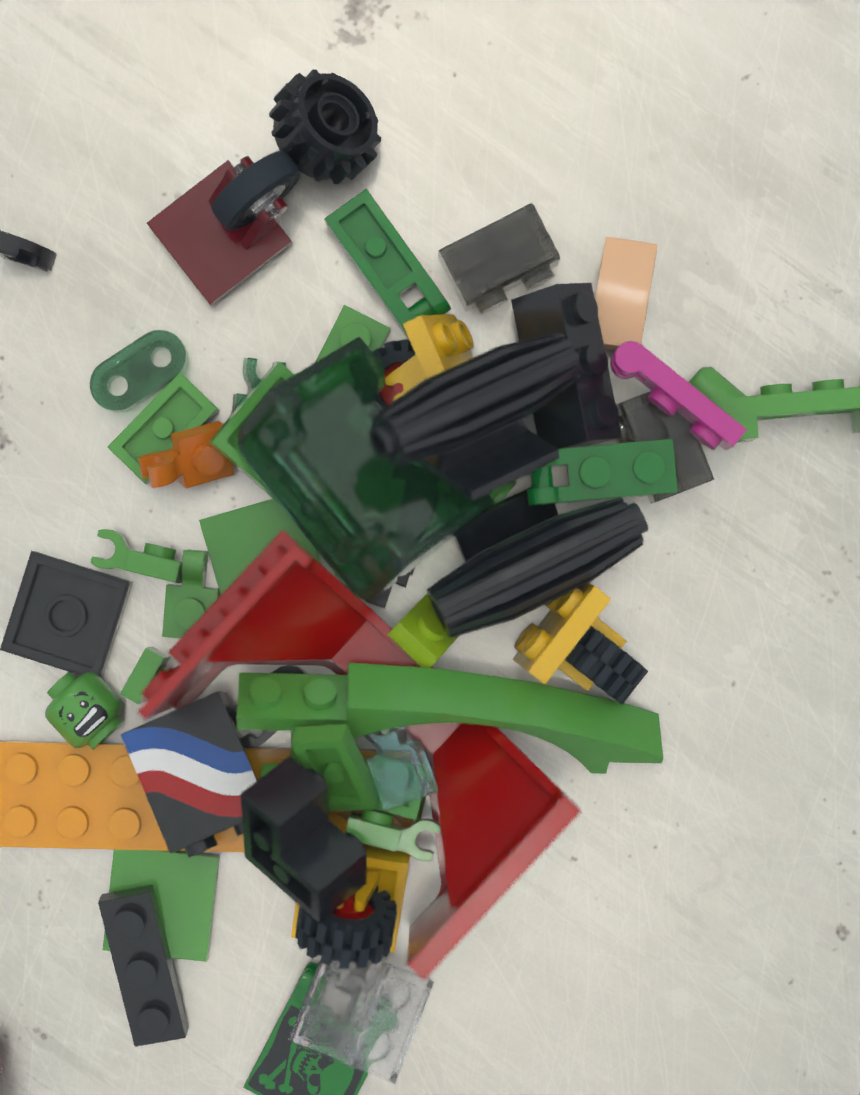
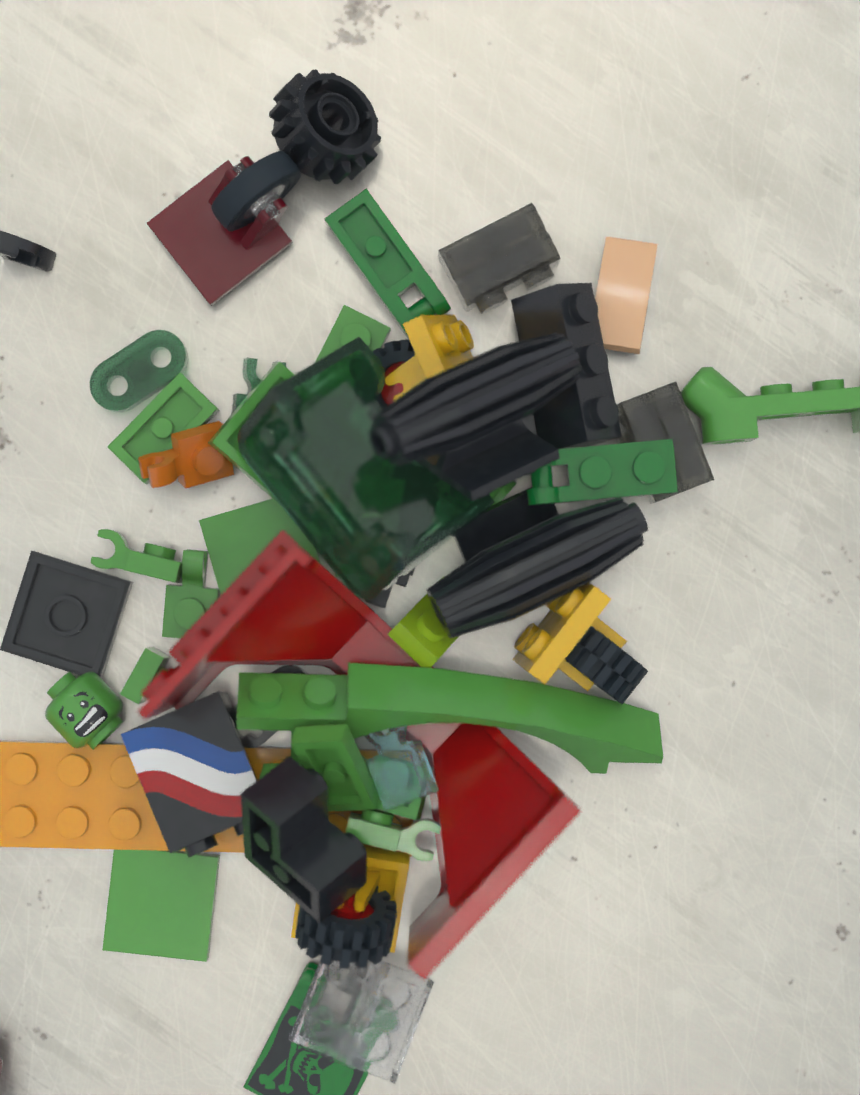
black plate [98,885,189,1047] -> none
dark pink plate [610,341,747,451] -> none

